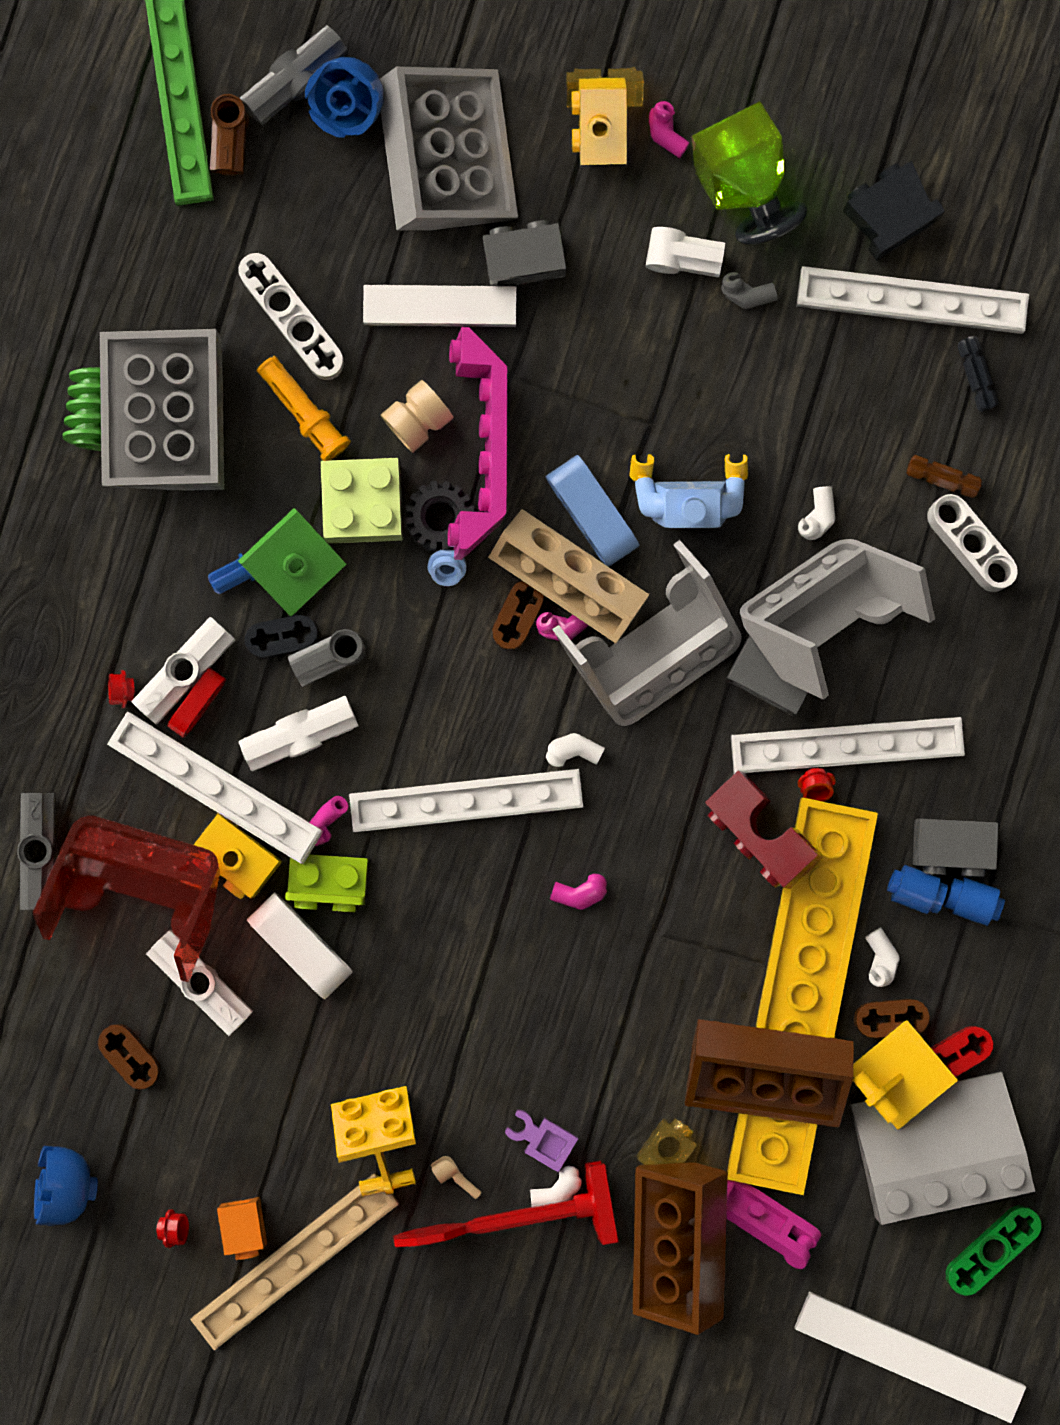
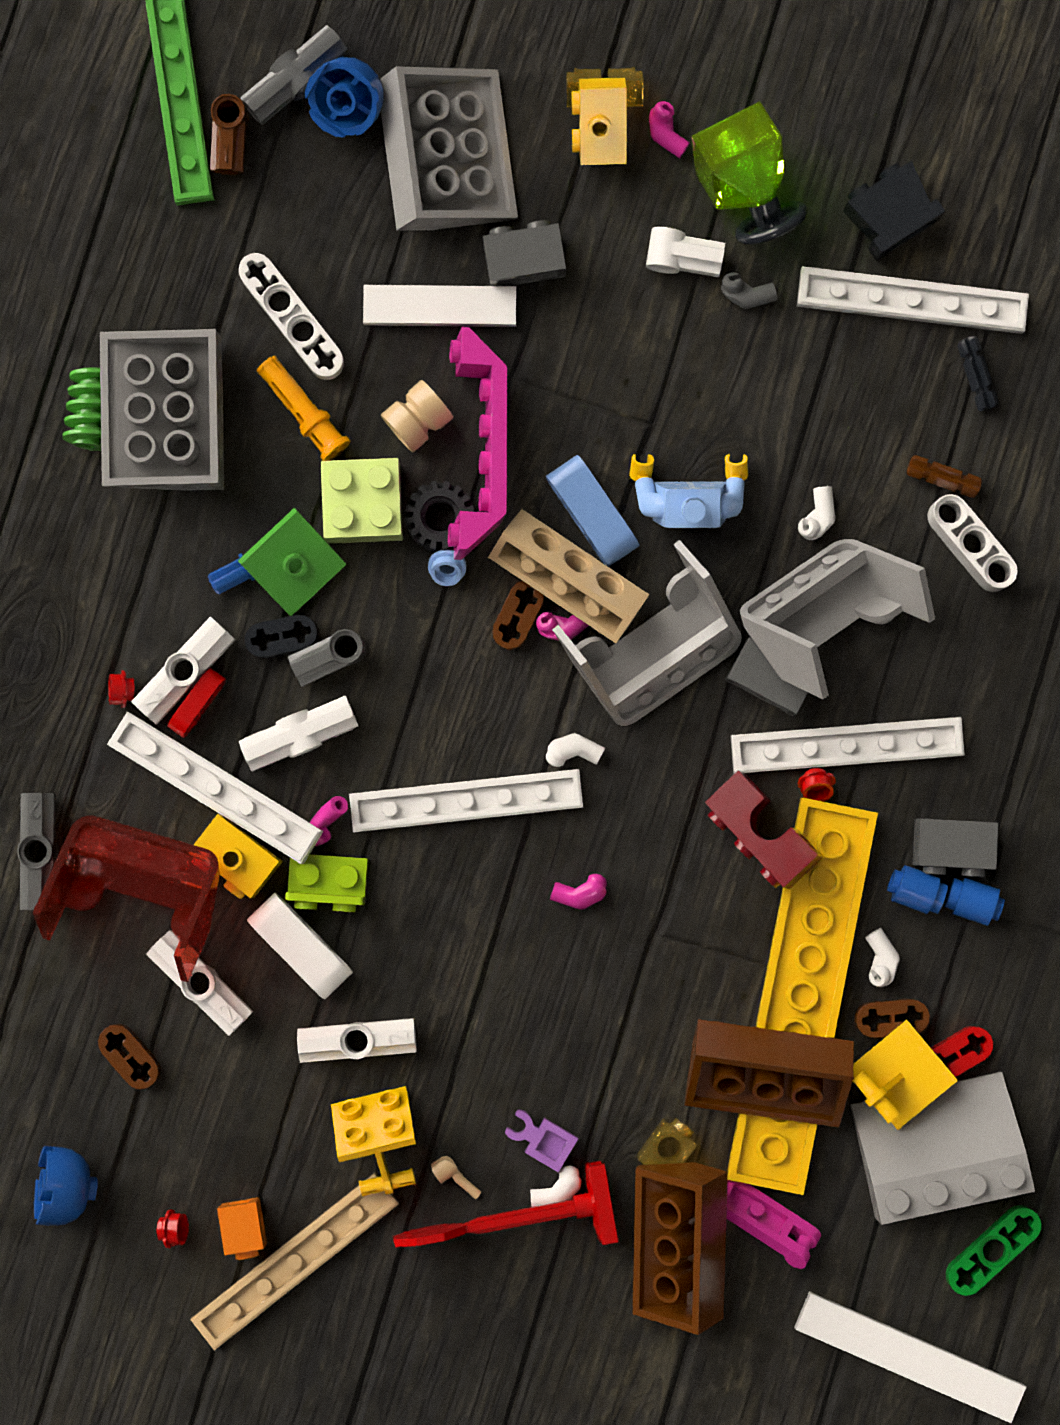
none -> white piece [297,1018,417,1063]

